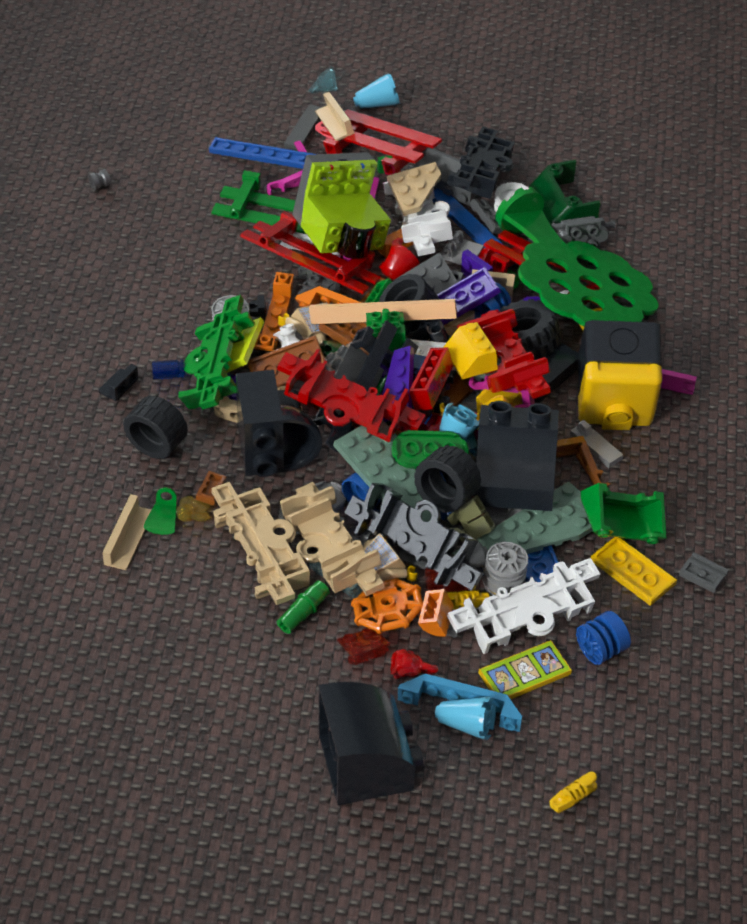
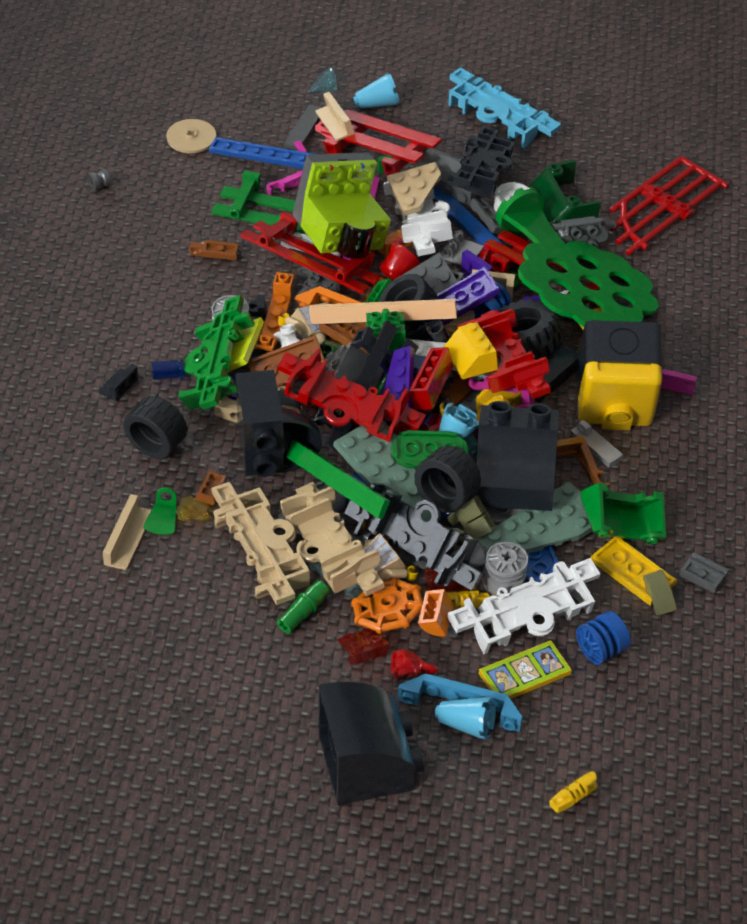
none -> tan piece [167,119,216,153]
none -> dark orange hinge [189,240,239,260]
none -> green tile [286,440,390,519]
none -> medium azure piece [448,67,561,149]
none -> red piece [609,155,730,256]
none -> olive slope [643,570,677,615]

